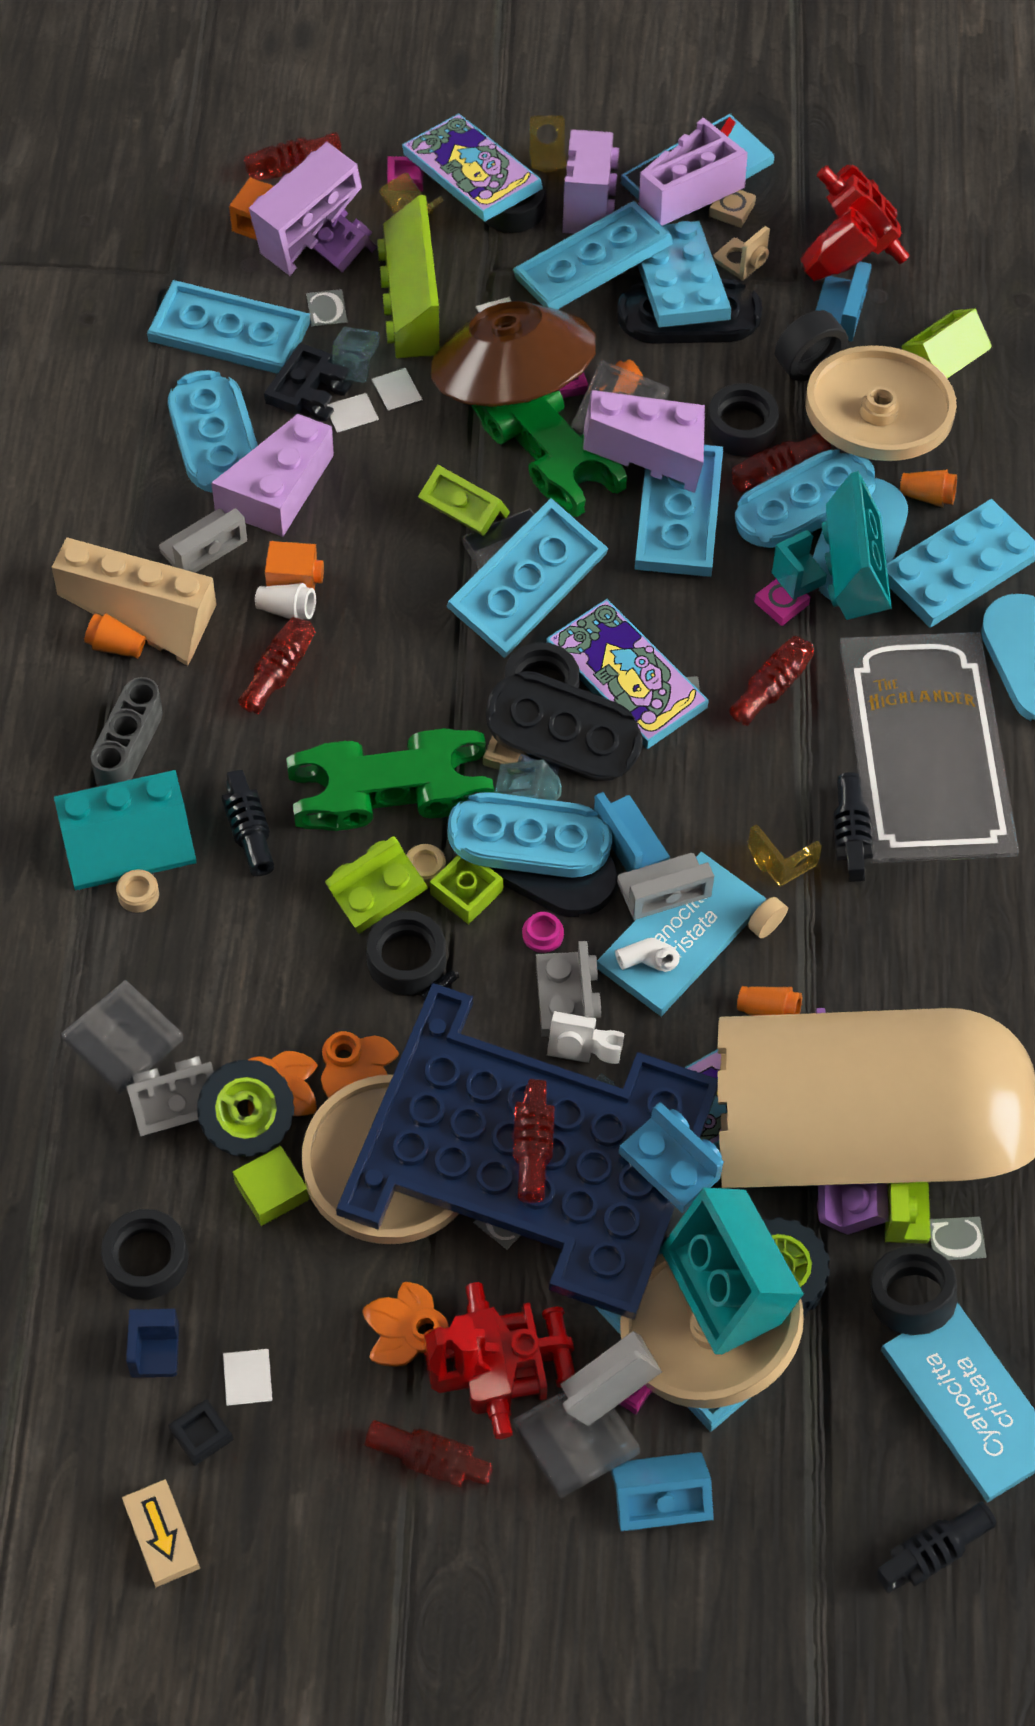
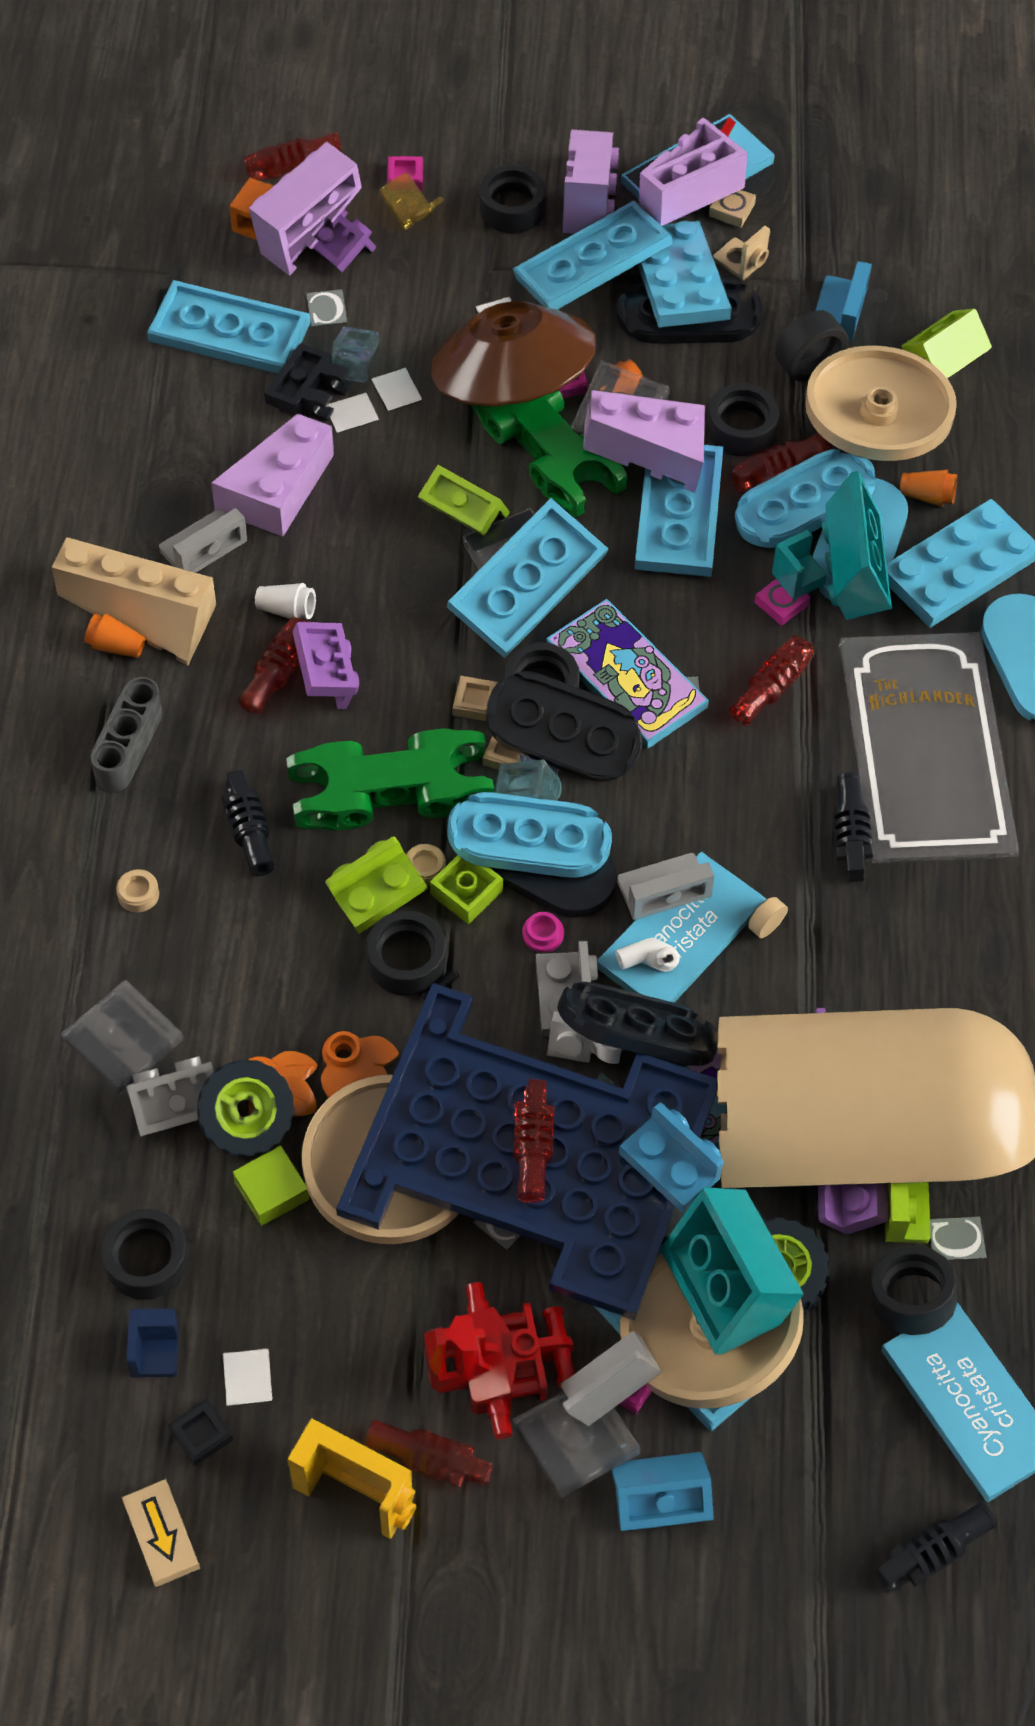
teal slope [54,770,197,891] -> none
medium azure tile [168,370,258,493] -> none
orange brick [265,541,324,591] -> none
orange plate [363,1282,449,1366] -> none
lime slope [377,195,439,358] -> none
tile [402,114,542,222] -> none
clear yellow bracket [530,115,567,172] -> none
dark azure panel [594,792,670,872] -> none
orange cone [737,986,802,1016] -> none
clear yellow bracket [748,824,822,887] -> none
red piece [801,165,910,281] -> none
none -> yellow panel [288,1418,416,1539]
none -> medium lavender bracket [292,622,359,709]
none -> tan tile [452,676,499,721]
none -> black tile [557,982,718,1066]

